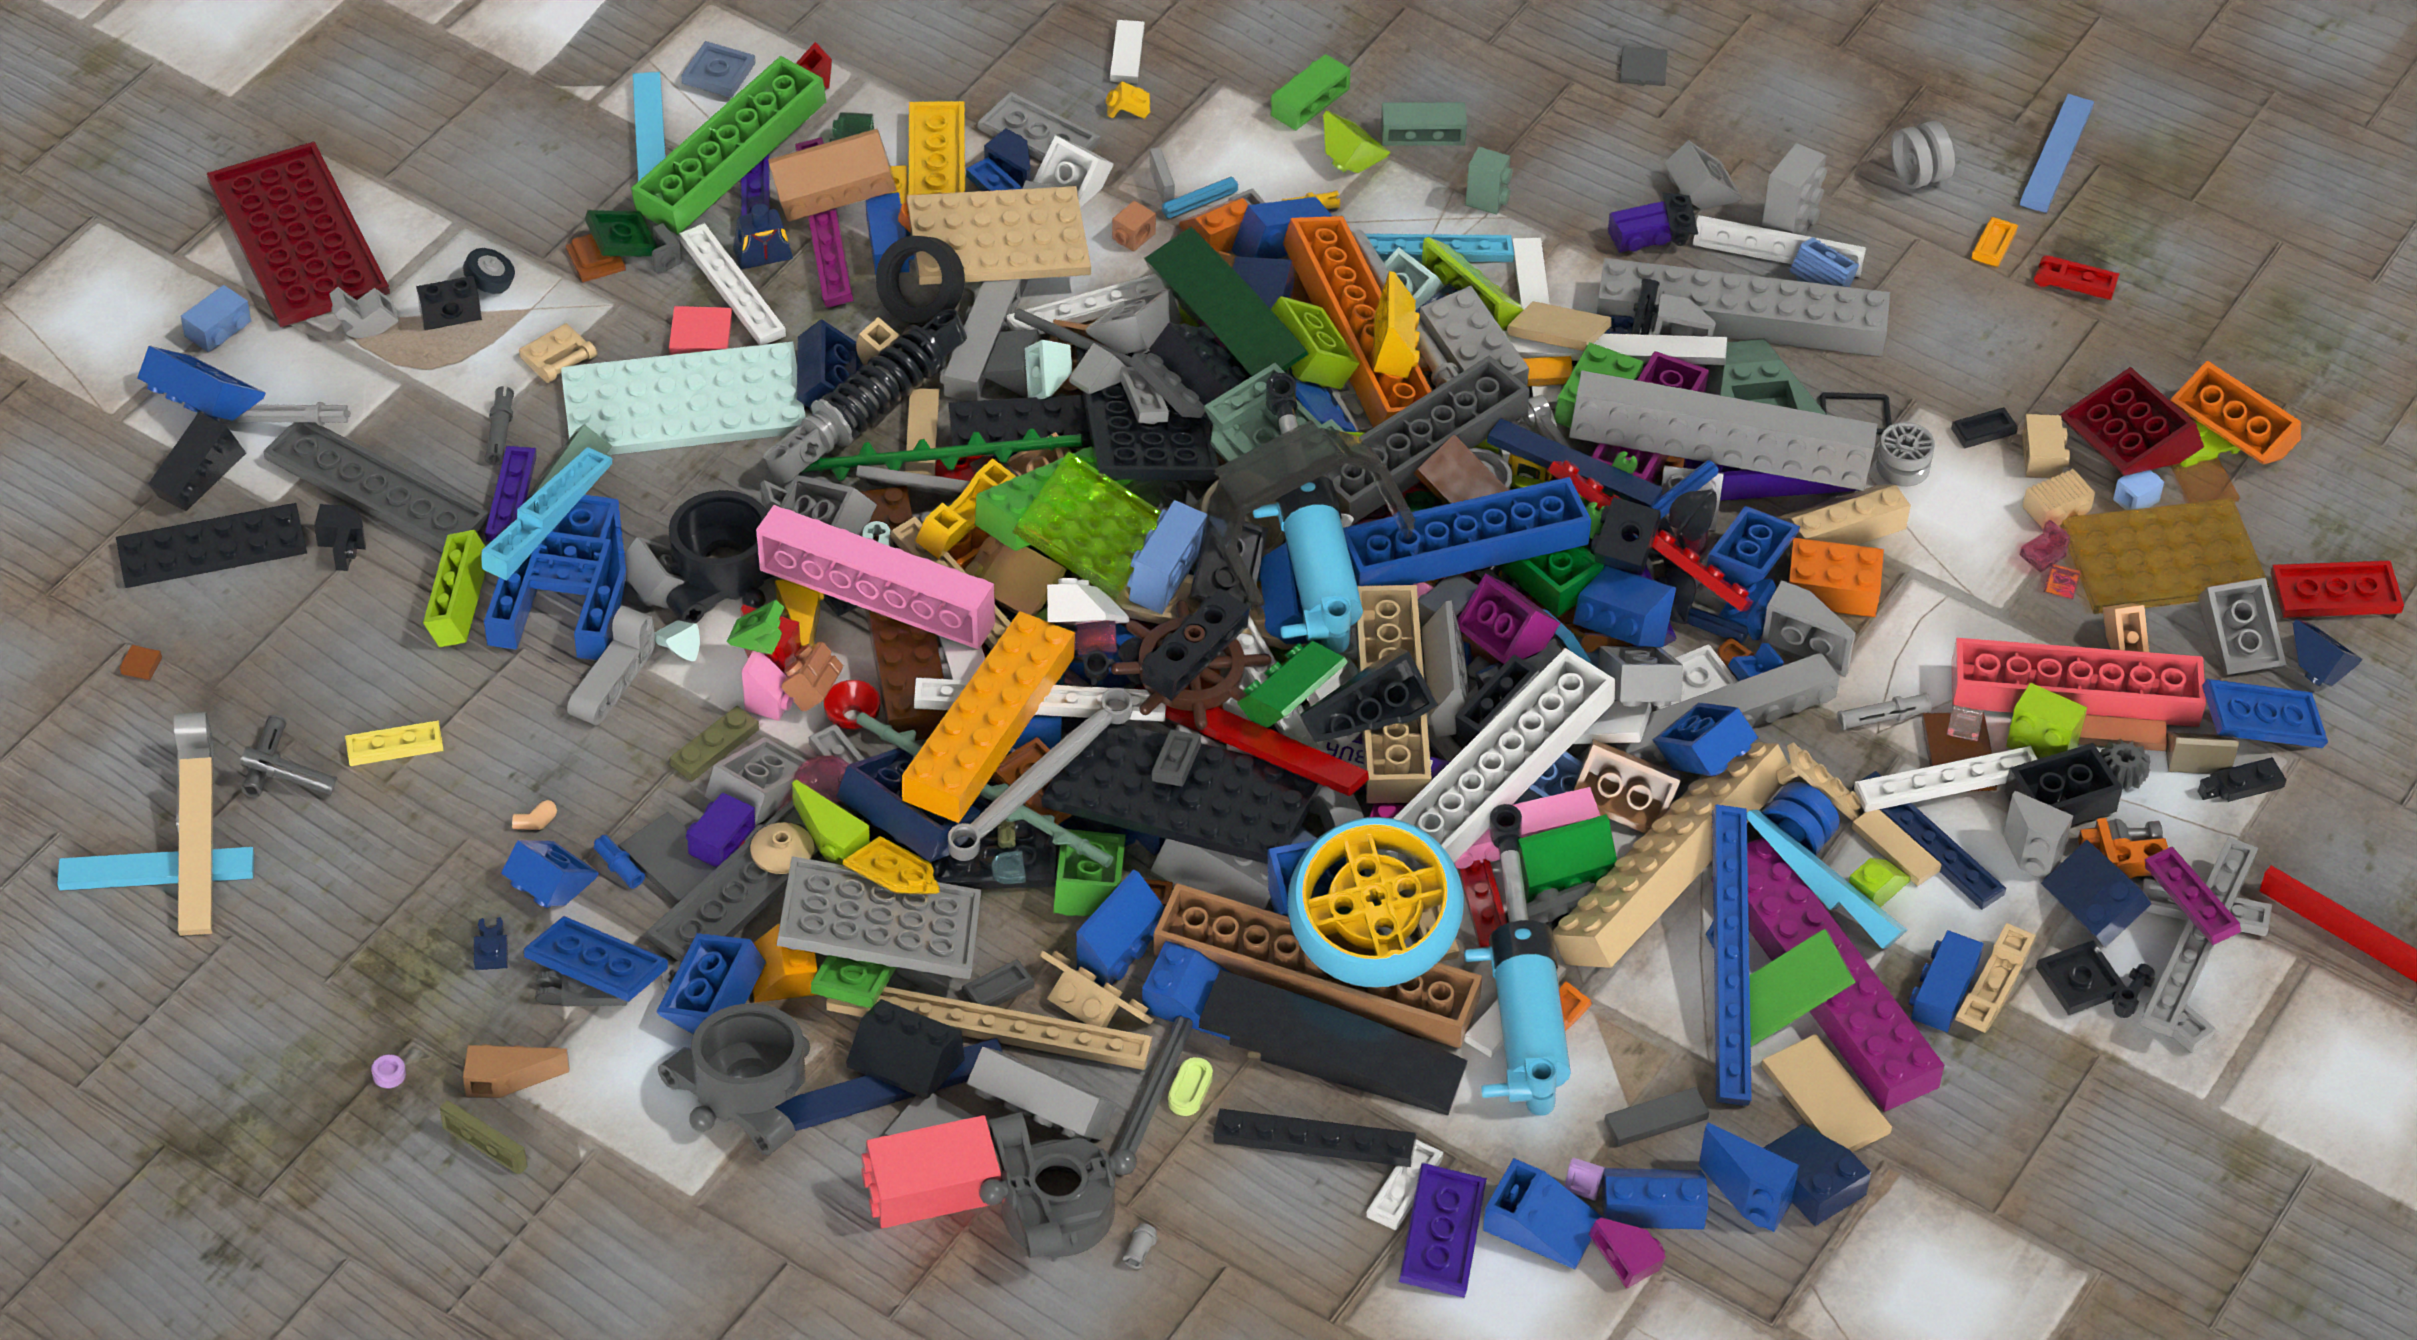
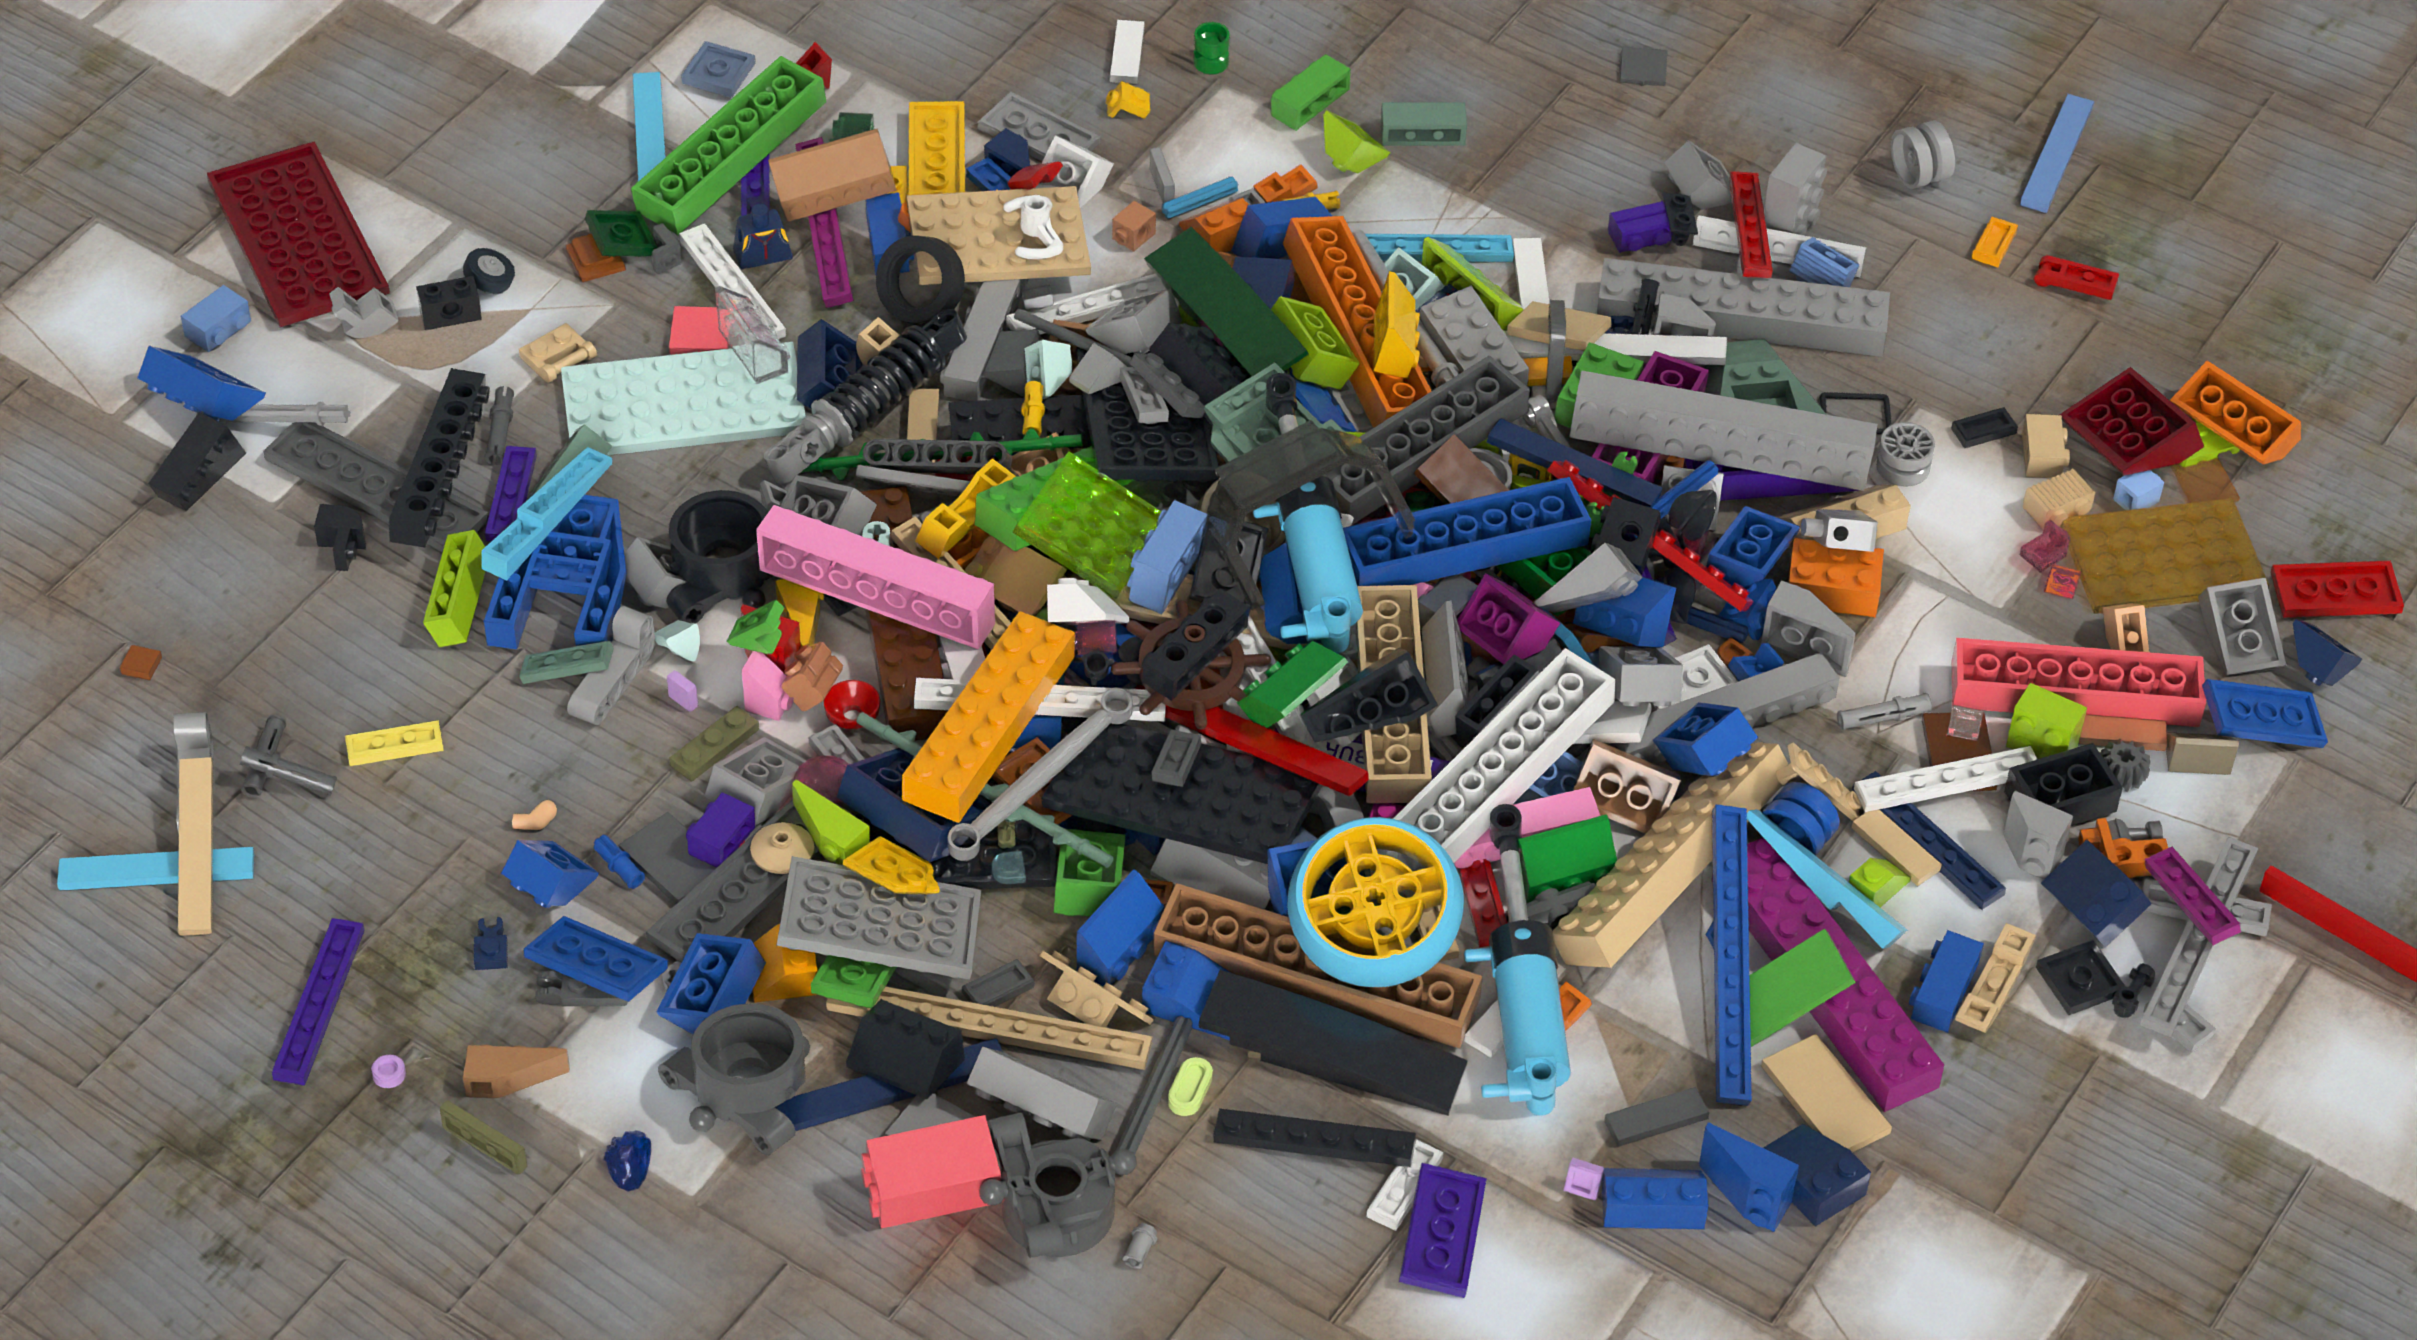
black plate [116,503,307,588] -> none
sand green brick [1465,147,1513,215] -> none
blue slope [1483,1158,1603,1269] -> none
magenta slope [1589,1218,1666,1289] -> none
black hinge [2198,757,2286,802] -> none
none -> dark purple plate [272,918,365,1085]
none -> black brick [389,368,490,548]
none -> sand green tile [519,641,614,684]
none -> clear blue hat [603,1130,651,1192]
none -> lavender tile [667,670,698,712]
none -> clear slope [715,286,790,384]
none -> dark grey beam [863,439,1012,474]
none -> white piece [1003,195,1063,259]
none -> red slope [1007,162,1063,190]
none -> yellow pin [1021,381,1045,437]
none -> dark grey tile [1022,285,1054,311]
none -> green wheel [1193,22,1230,74]
none -> orange slope [1253,164,1318,203]
none -> light grey slope [1534,543,1643,613]
none -> dark grey beam [1545,300,1566,402]
none -> red tile [1729,171,1773,278]
none -> light grey torso [1801,509,1878,552]

